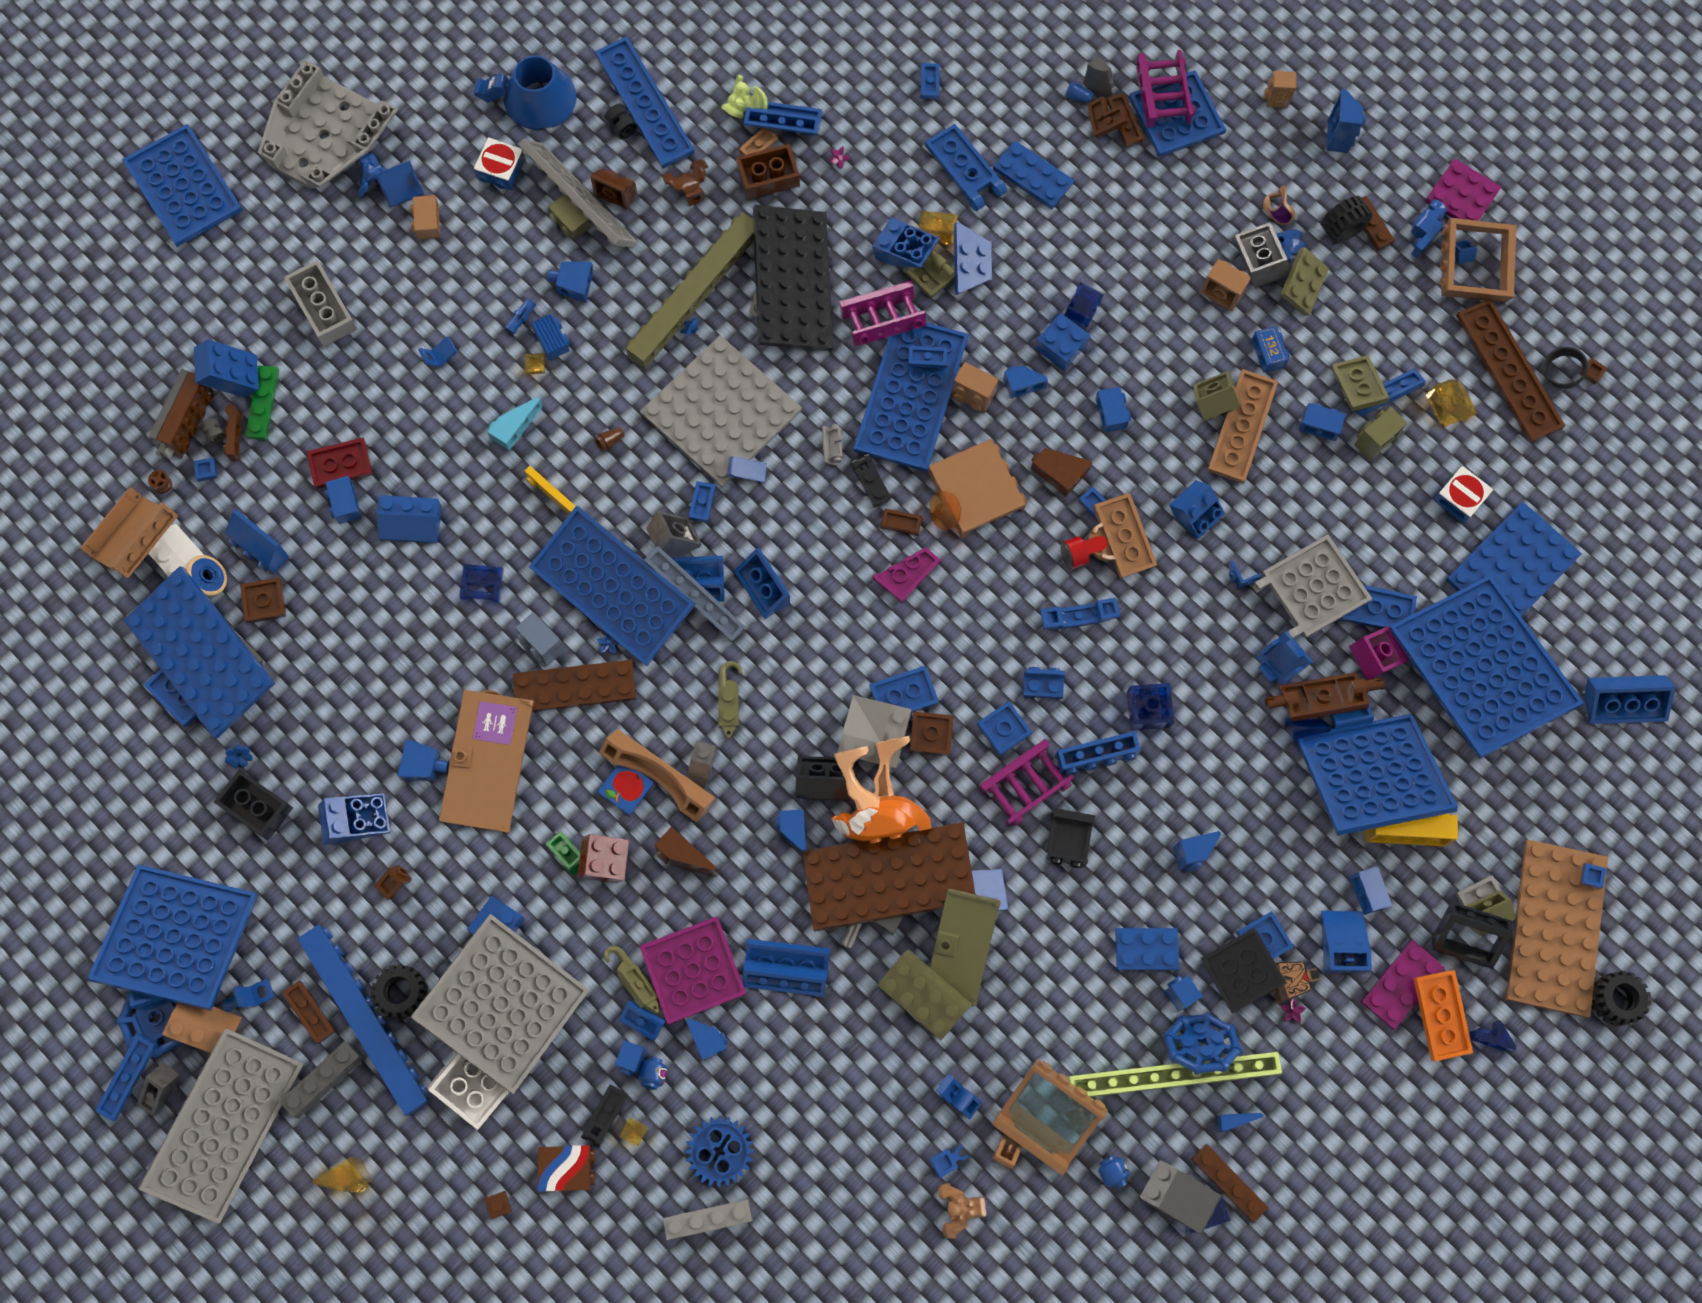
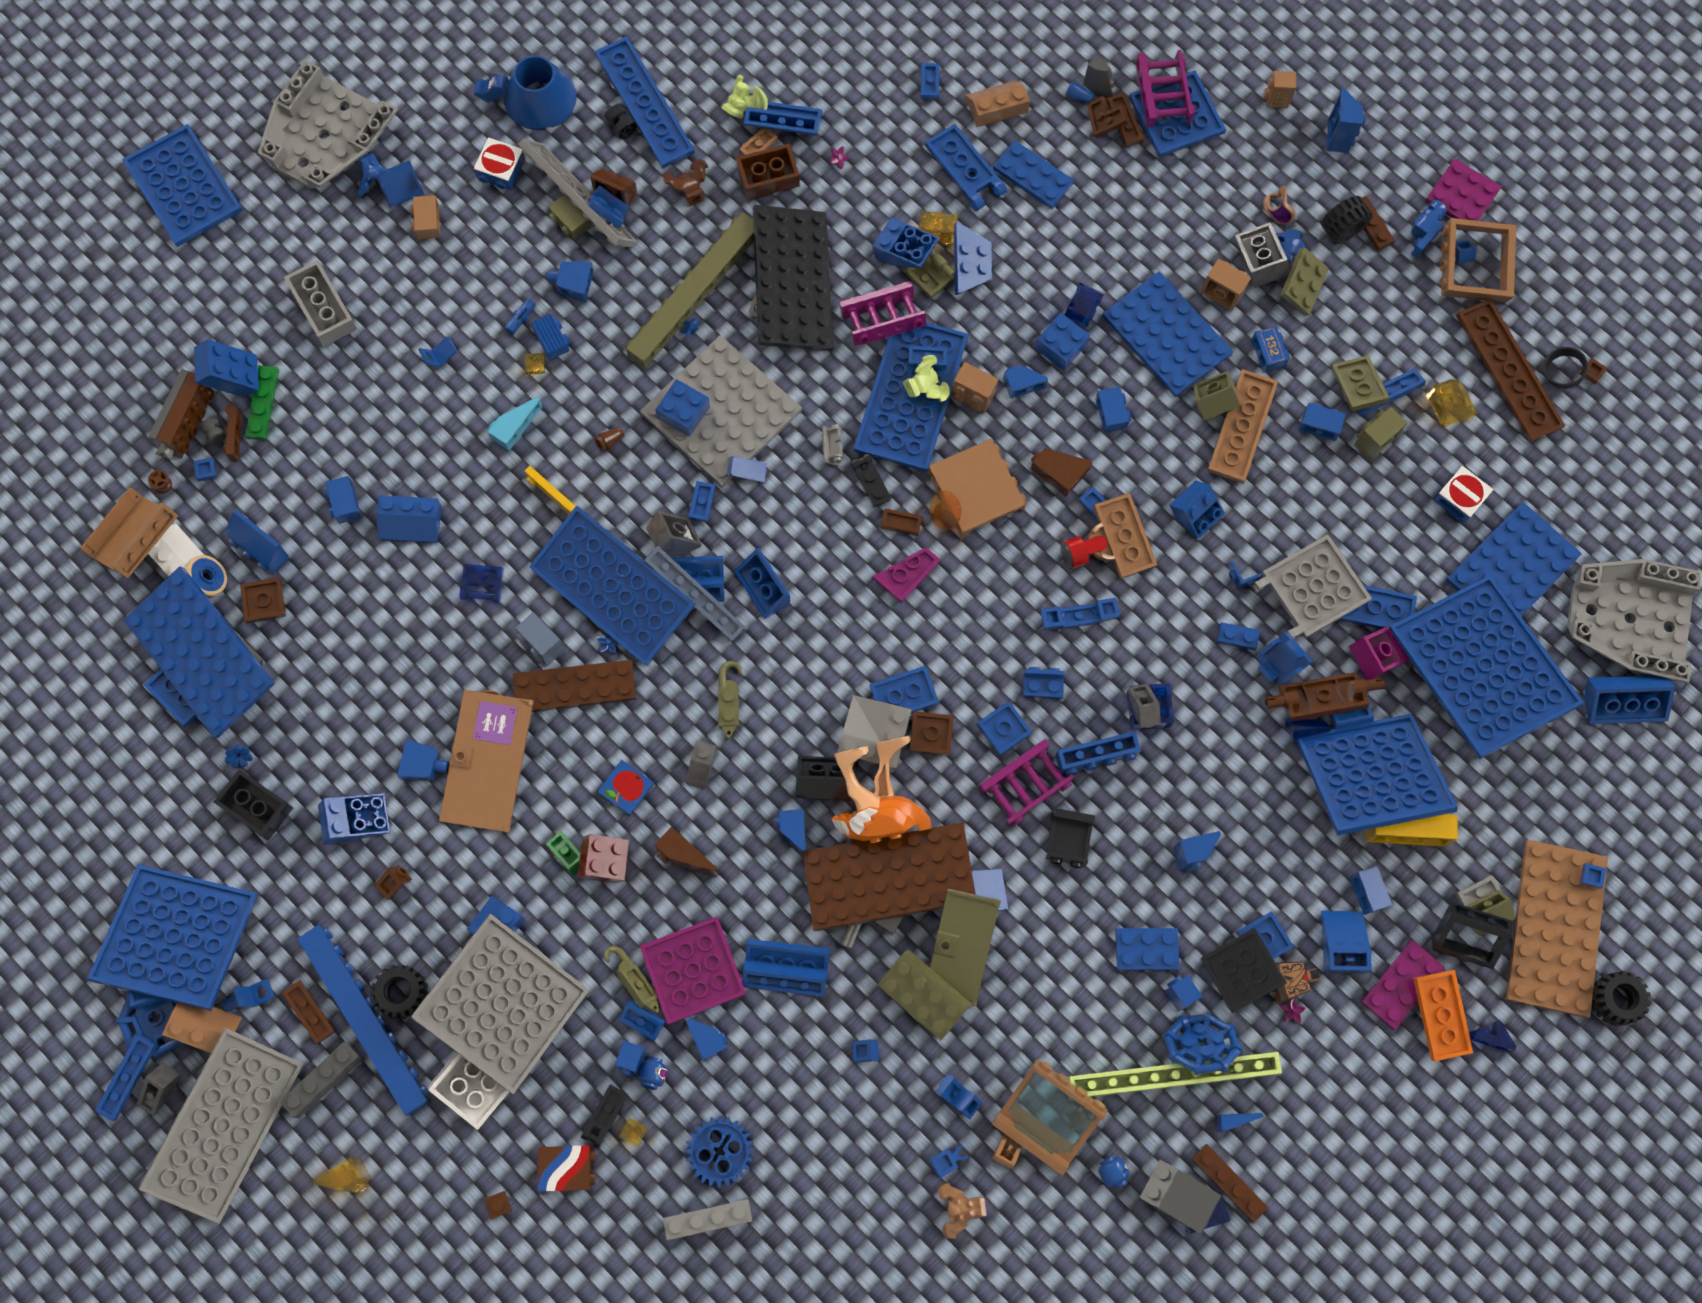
dark red plate [306,437,373,489] -> none
medium nougat arch [599,729,715,822] -> none
none -> blue bracket [588,185,629,228]
none -> blue brick [655,379,710,437]
none -> blue slope [852,1039,879,1063]
none -> yellowish green animal [903,355,950,402]
none -> medium nougat slope [965,81,1030,127]
none -> blue plate [1102,271,1233,398]
none -> flat silver slope [1128,684,1161,728]
none -> blue plate [1217,622,1260,651]
none -> light grey wedge [1567,559,1702,683]

